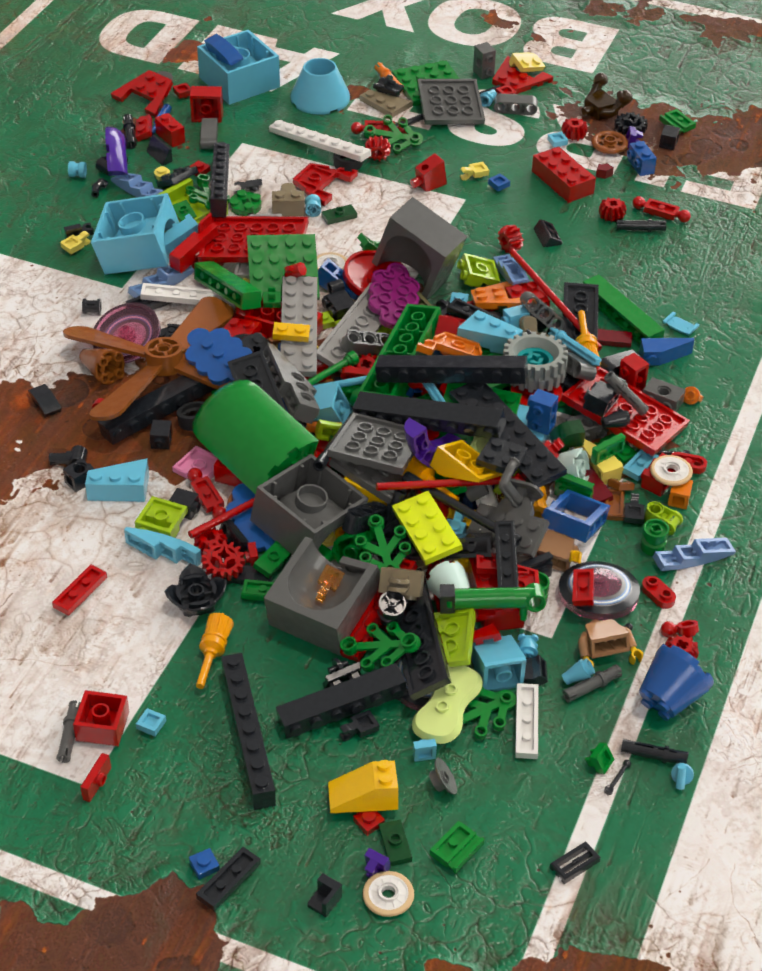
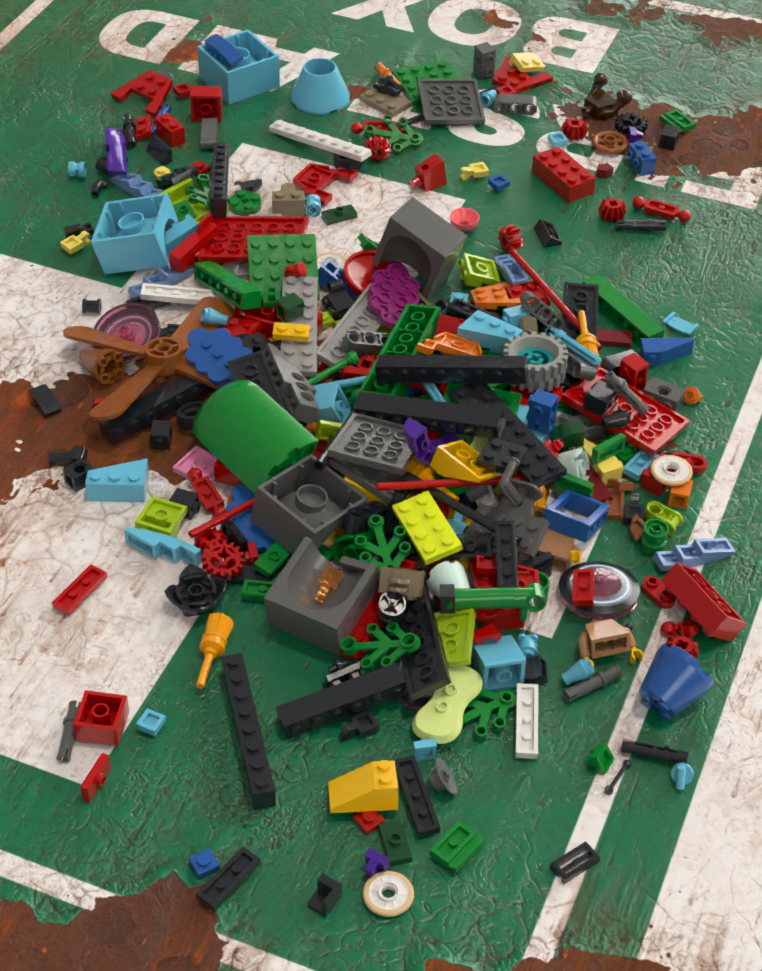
none -> medium azure cone [200,307,228,326]
none -> dark green brick [276,293,305,323]
none -> black plate [393,755,441,838]
none -> coral piece [450,208,480,232]
none -> dark orange tile [629,514,645,542]
none -> red brick [661,562,747,642]

